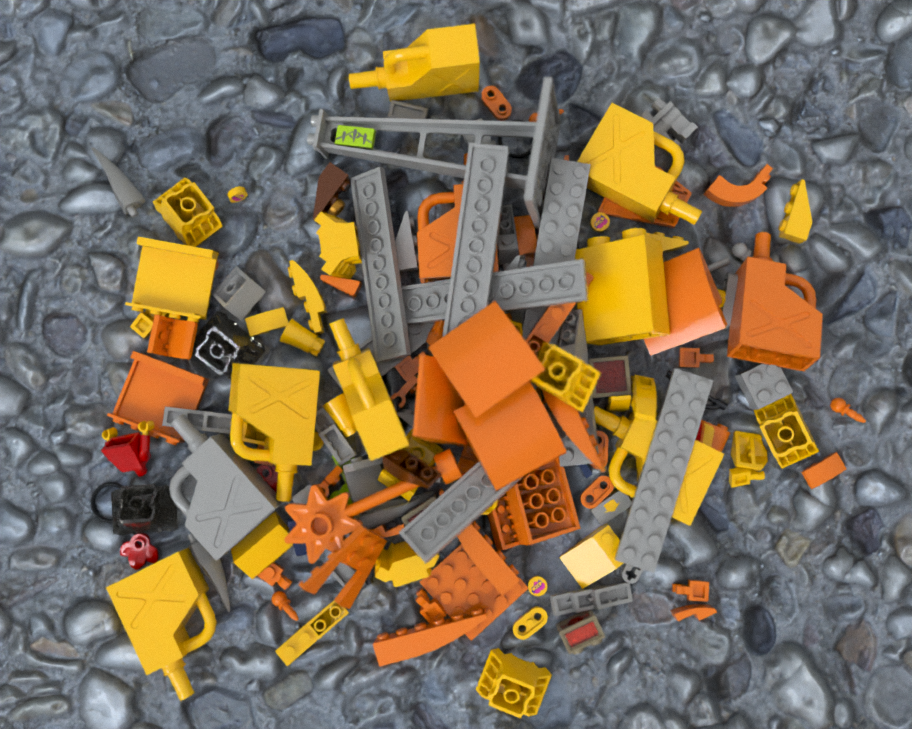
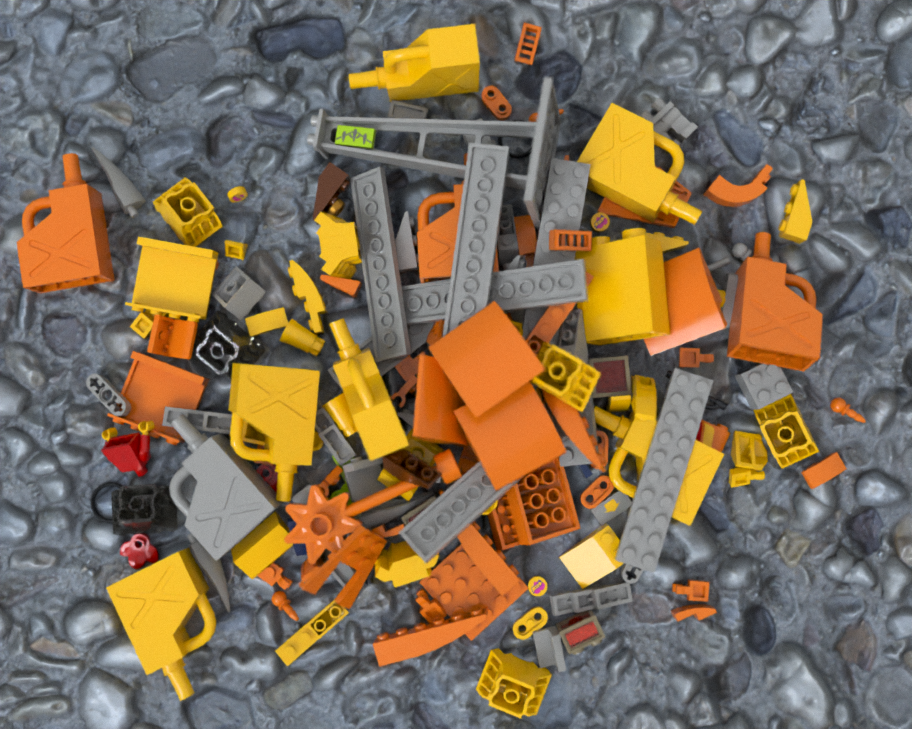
none -> orange piece [17,153,115,294]
none -> light grey beam [86,374,131,417]
none -> yellow slope [225,240,248,260]
none -> orange slope [301,557,325,582]
none -> orange slope [514,23,542,65]
none -> light grey panel [533,626,566,672]
none -> orange slope [549,230,592,251]

